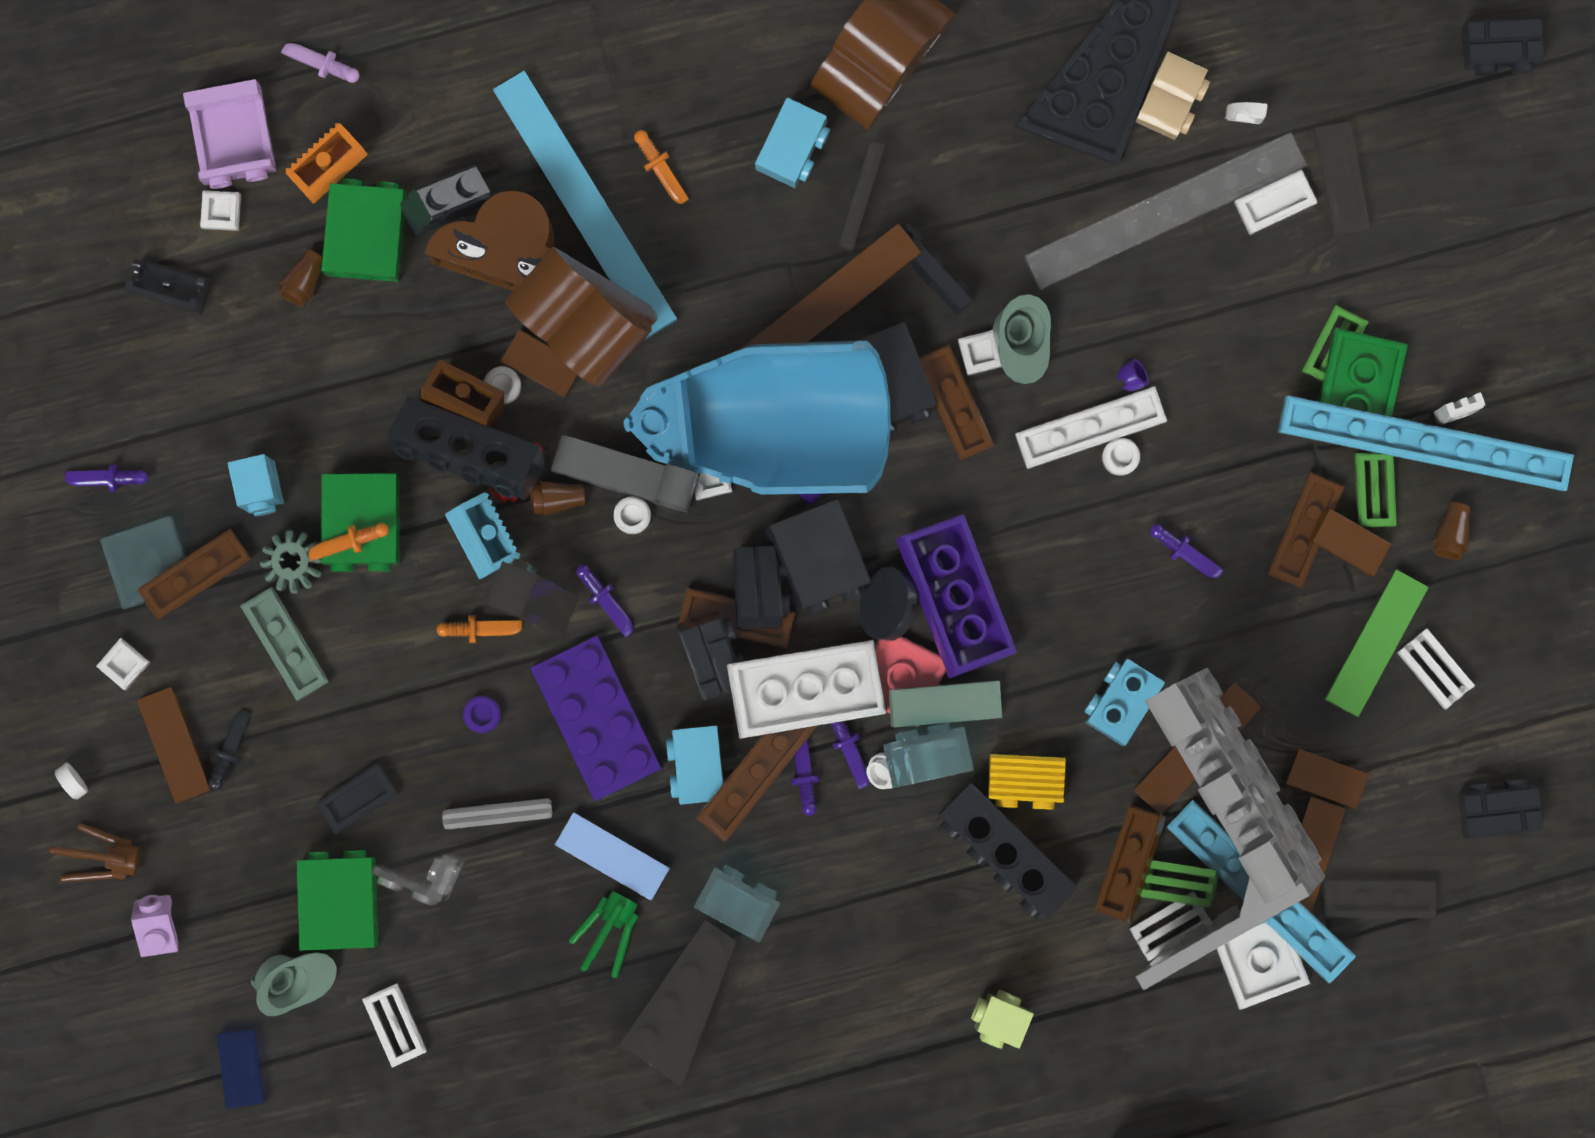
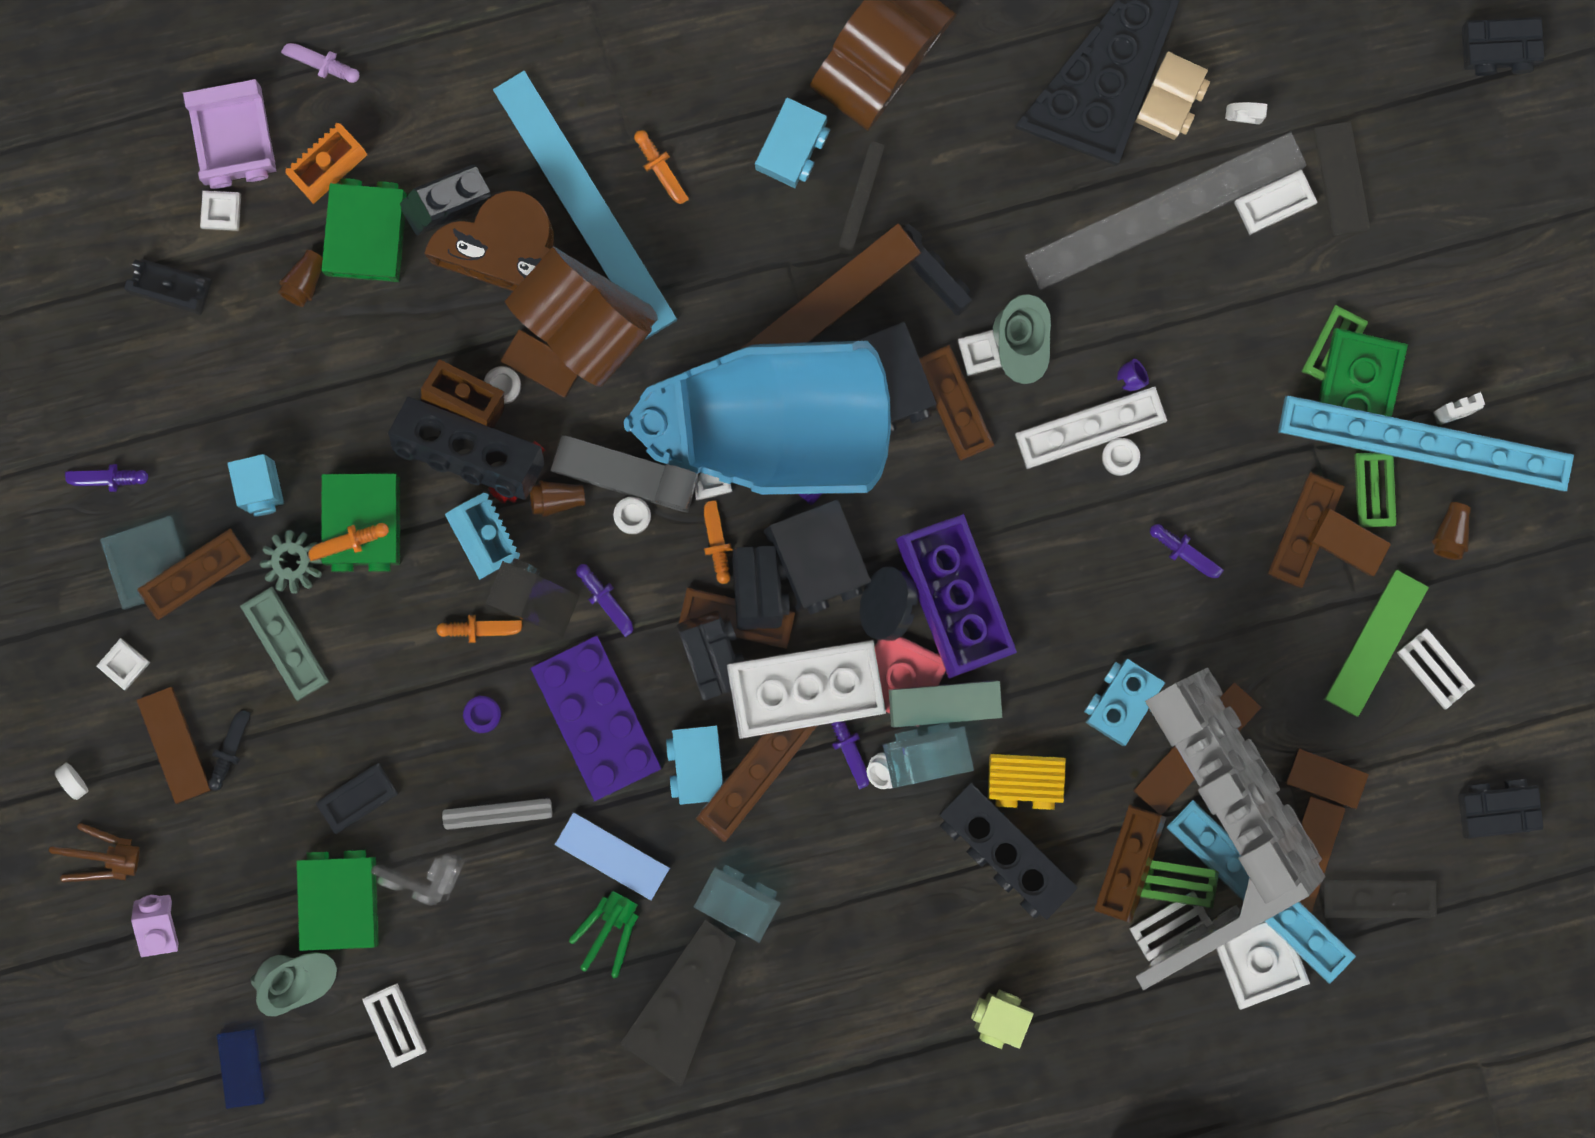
dark purple piece [791,740,819,816] -> none
none -> orange piece [704,500,732,584]

